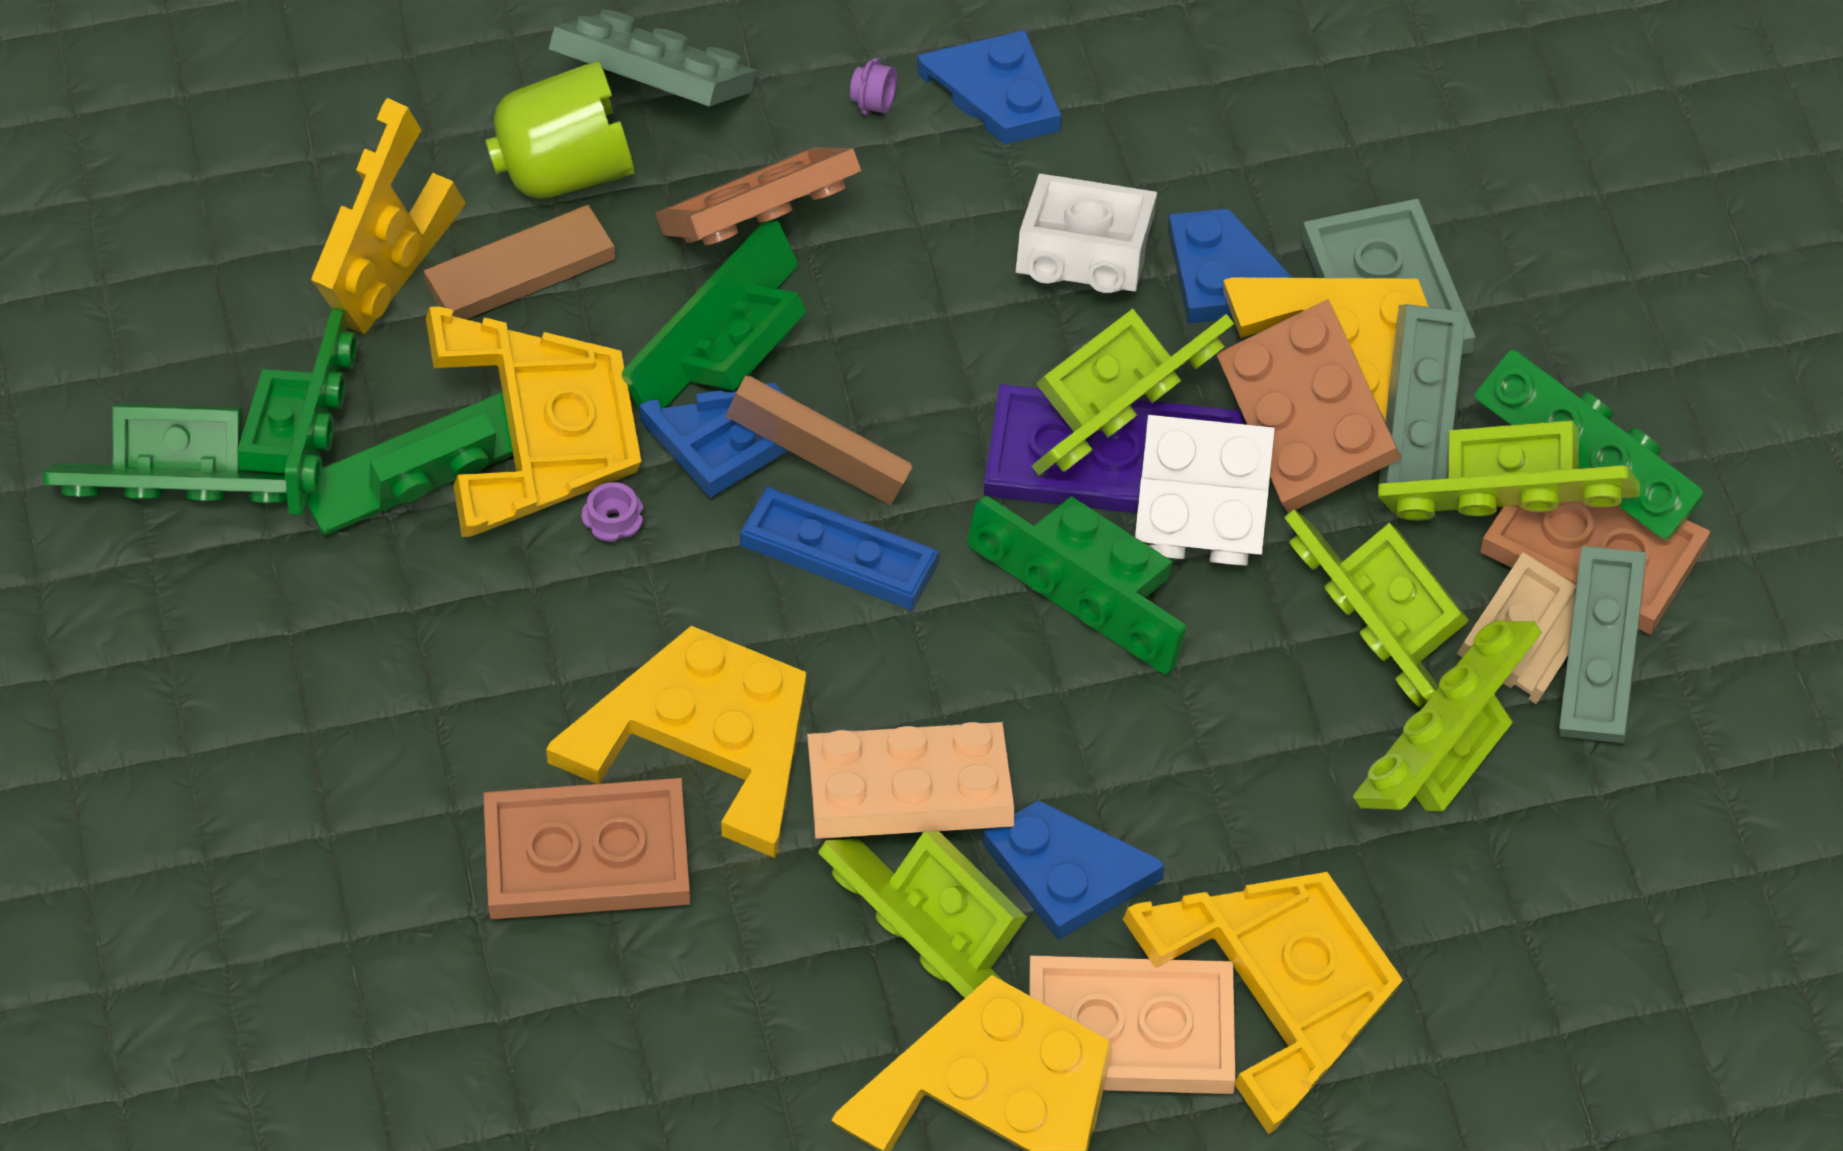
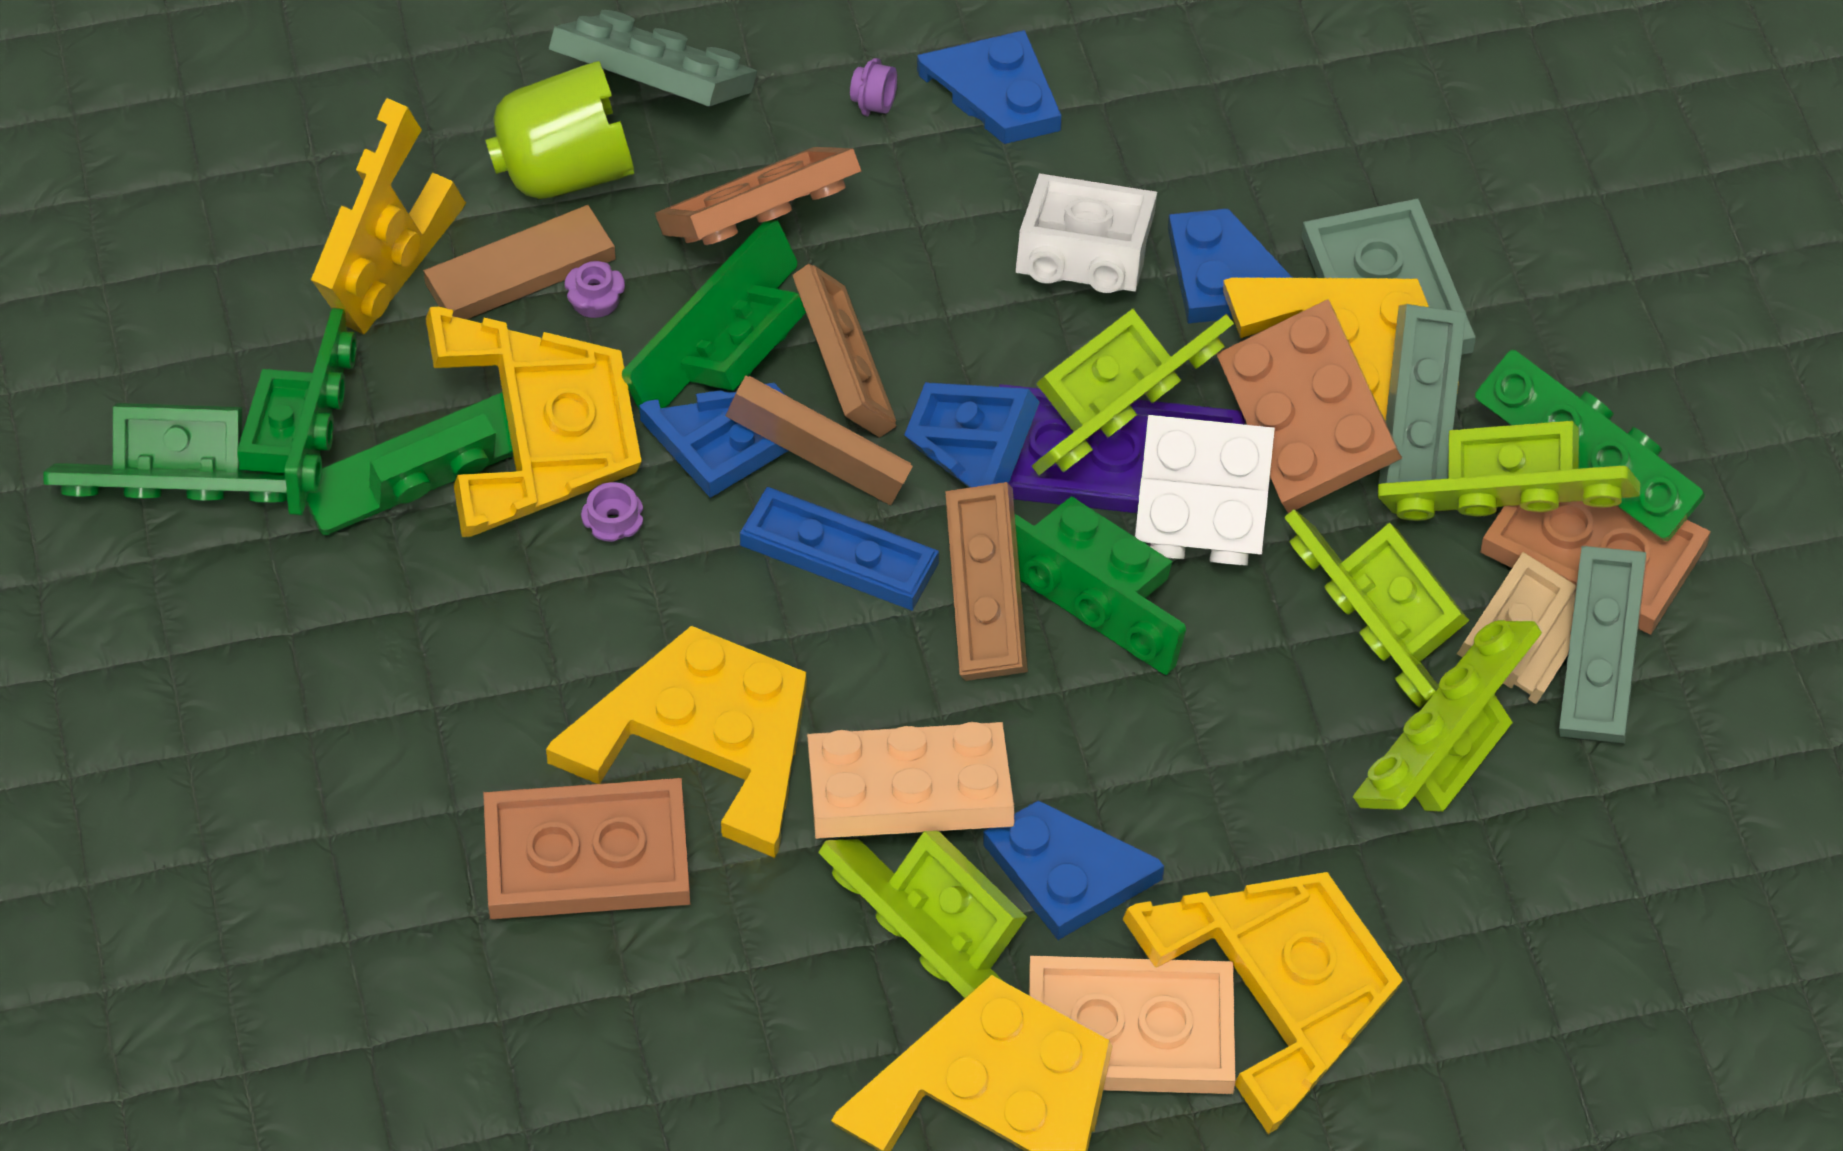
none -> medium lavender plate [564,261,625,318]
none -> medium nougat tile [792,264,896,438]
none -> blue wing [904,382,1040,488]
none -> medium nougat tile [945,482,1028,681]

